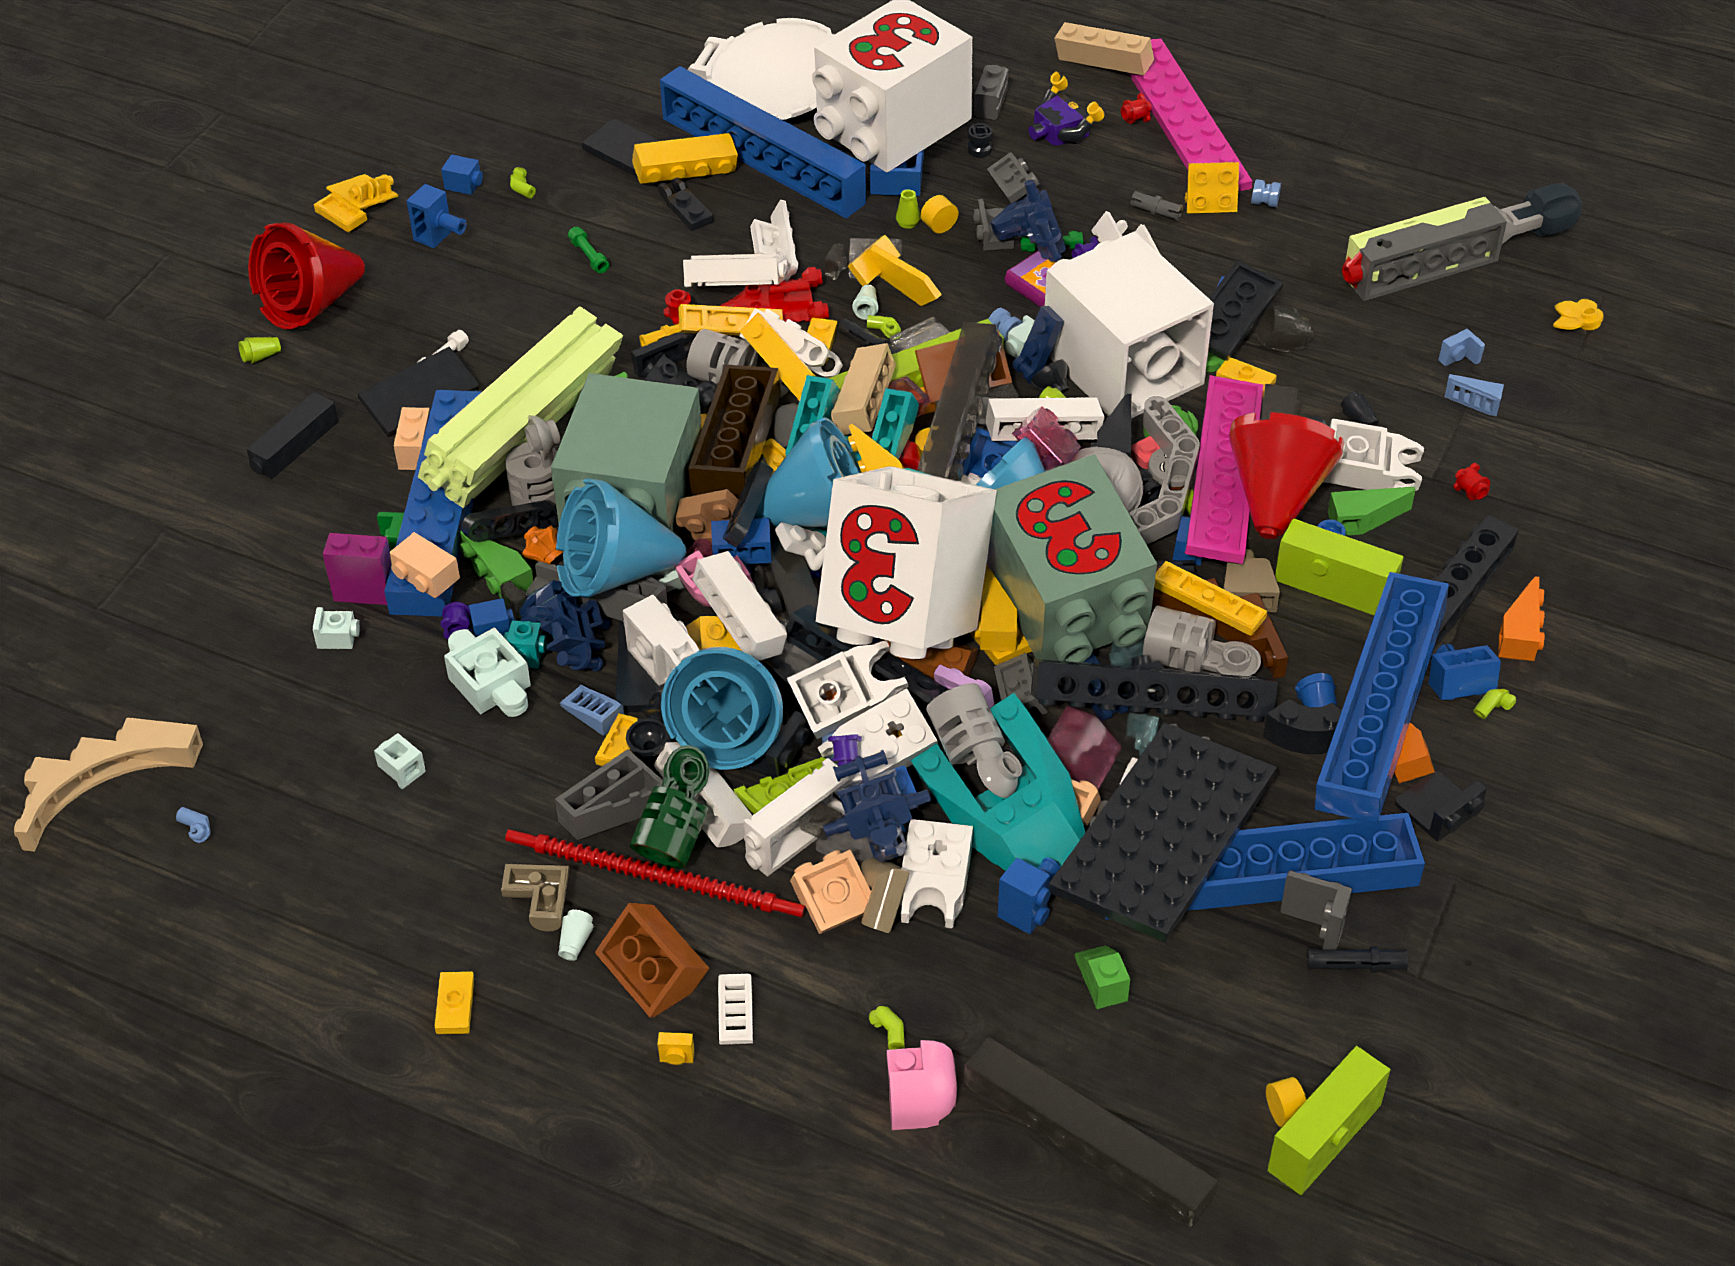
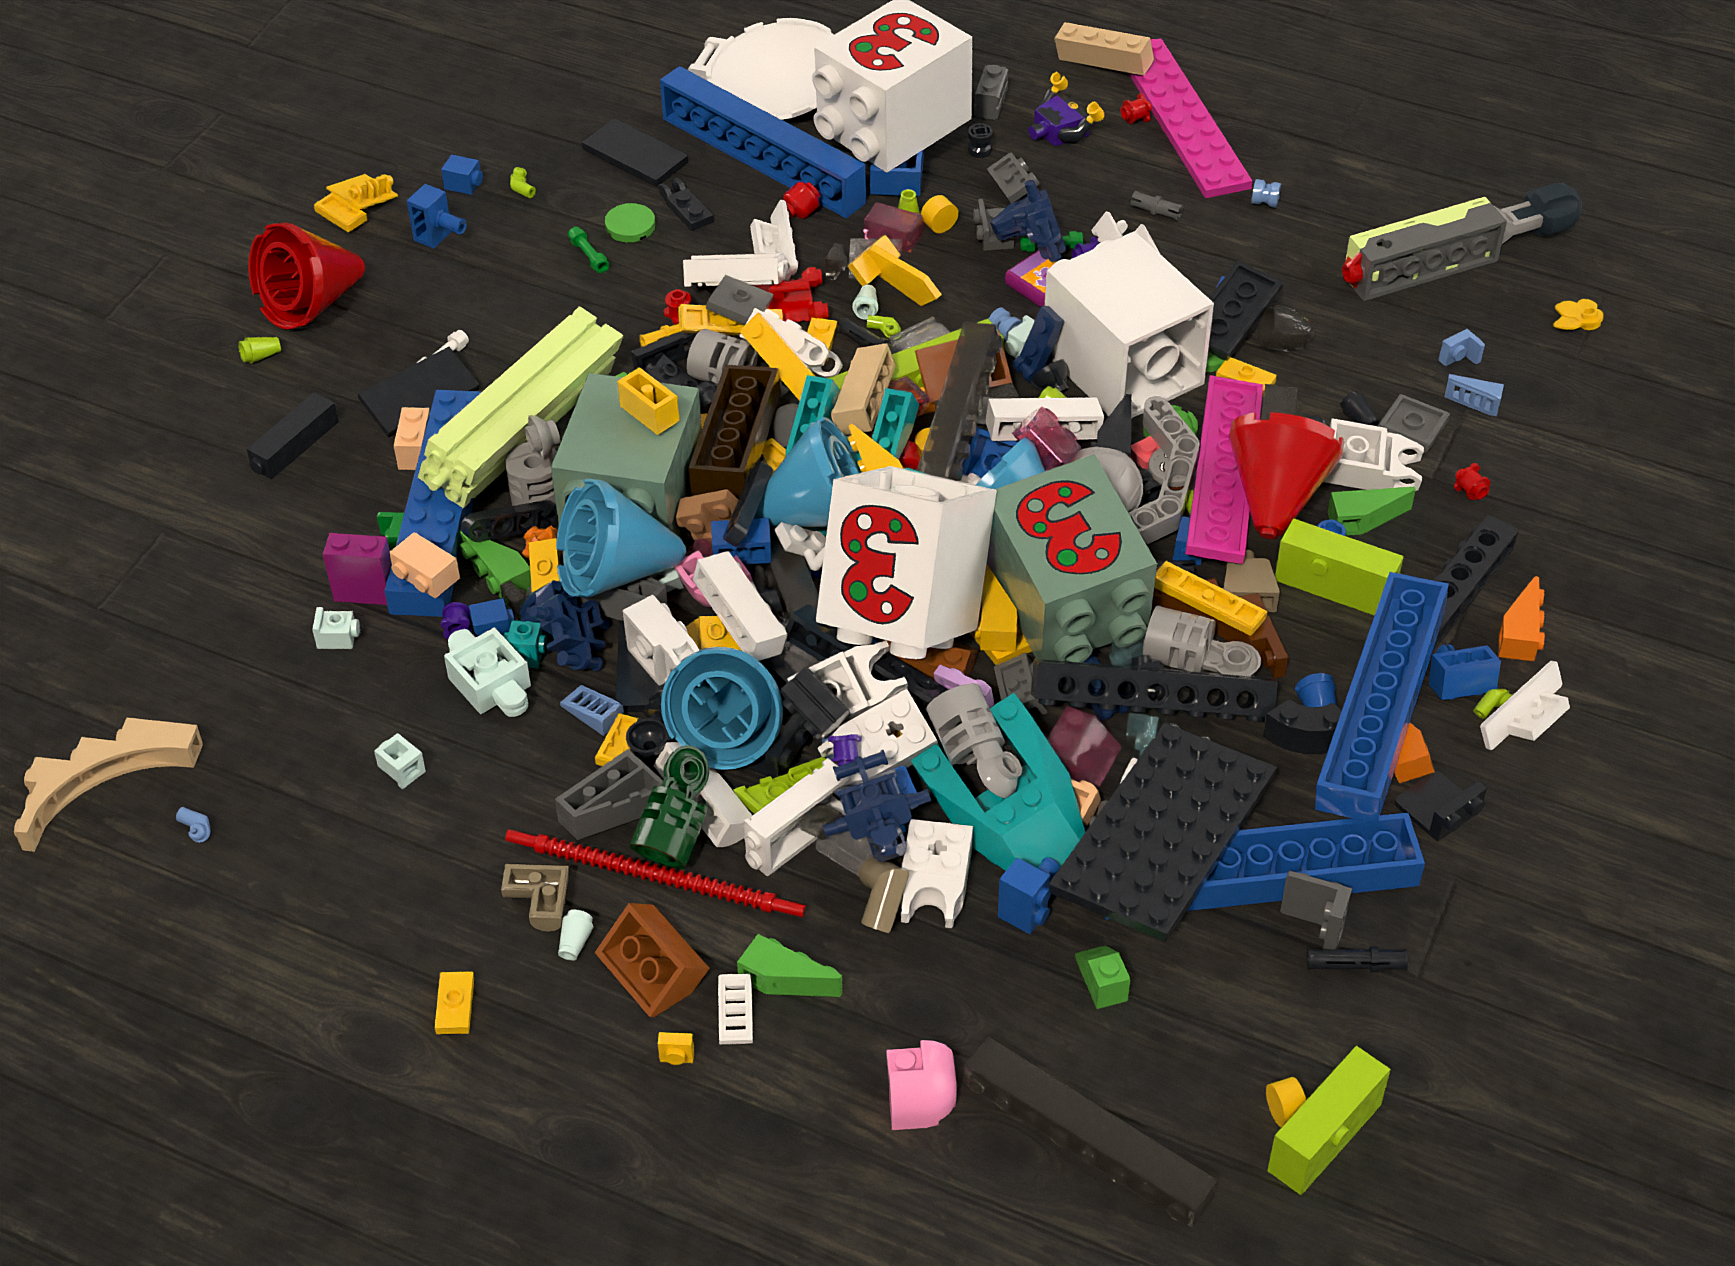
yellow brick [632,133,738,184] -> none
light nougat plate [790,850,871,934] -> none
lime arm [869,1006,904,1050] -> none
yellow hinge [1185,162,1239,213] -> none
none -> yellow plate [529,538,561,592]
none -> bright green tile [605,203,655,243]
none -> yellow brick [617,367,679,435]
none -> dark grey plate [706,274,774,325]
none -> bright green slope [737,934,843,997]
none -> black brick [780,666,851,740]
none -> red head [783,182,820,219]
none -> clear pink brick [864,202,923,253]
none -> dark grey plate [1377,394,1450,453]
none -> white bracket [1480,661,1570,750]

